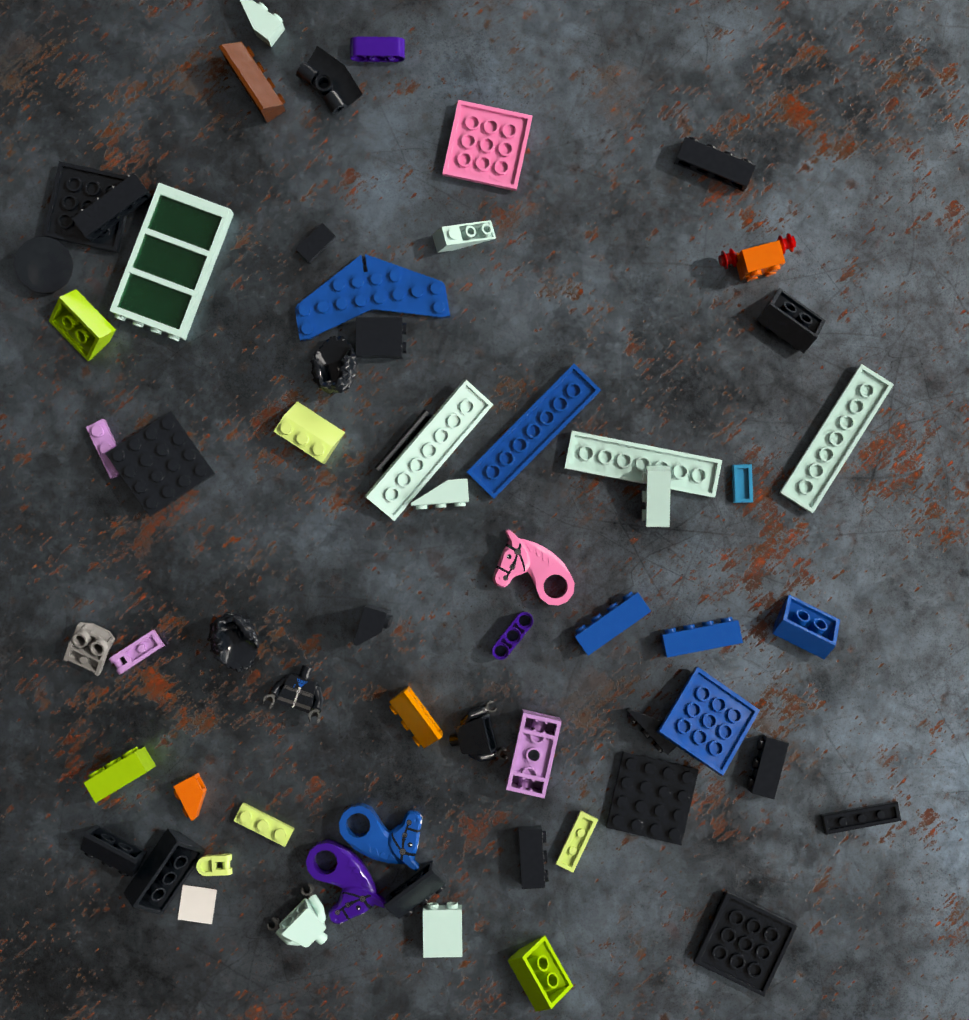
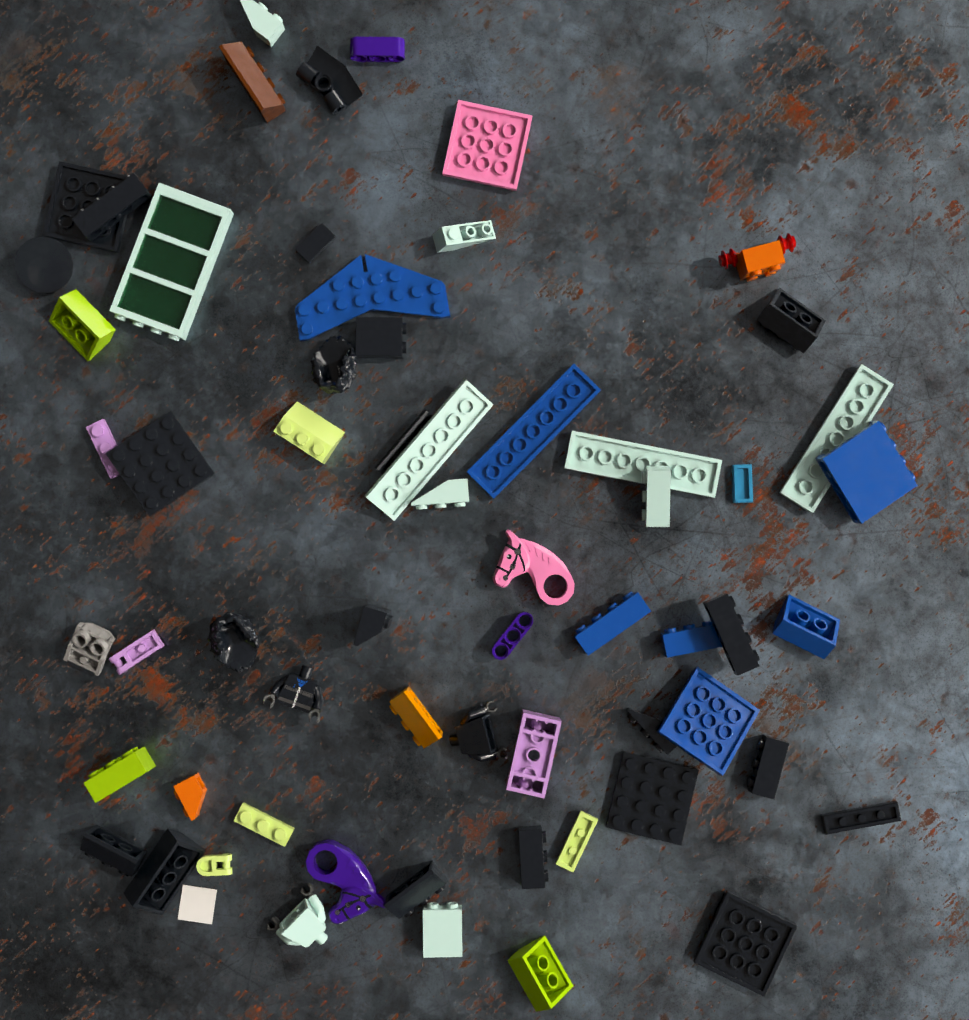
blue animal [339,803,422,871] -> none
black brick [674,137,756,192] -> none
none -> black brick [703,593,760,676]
none -> blue panel [815,421,918,524]

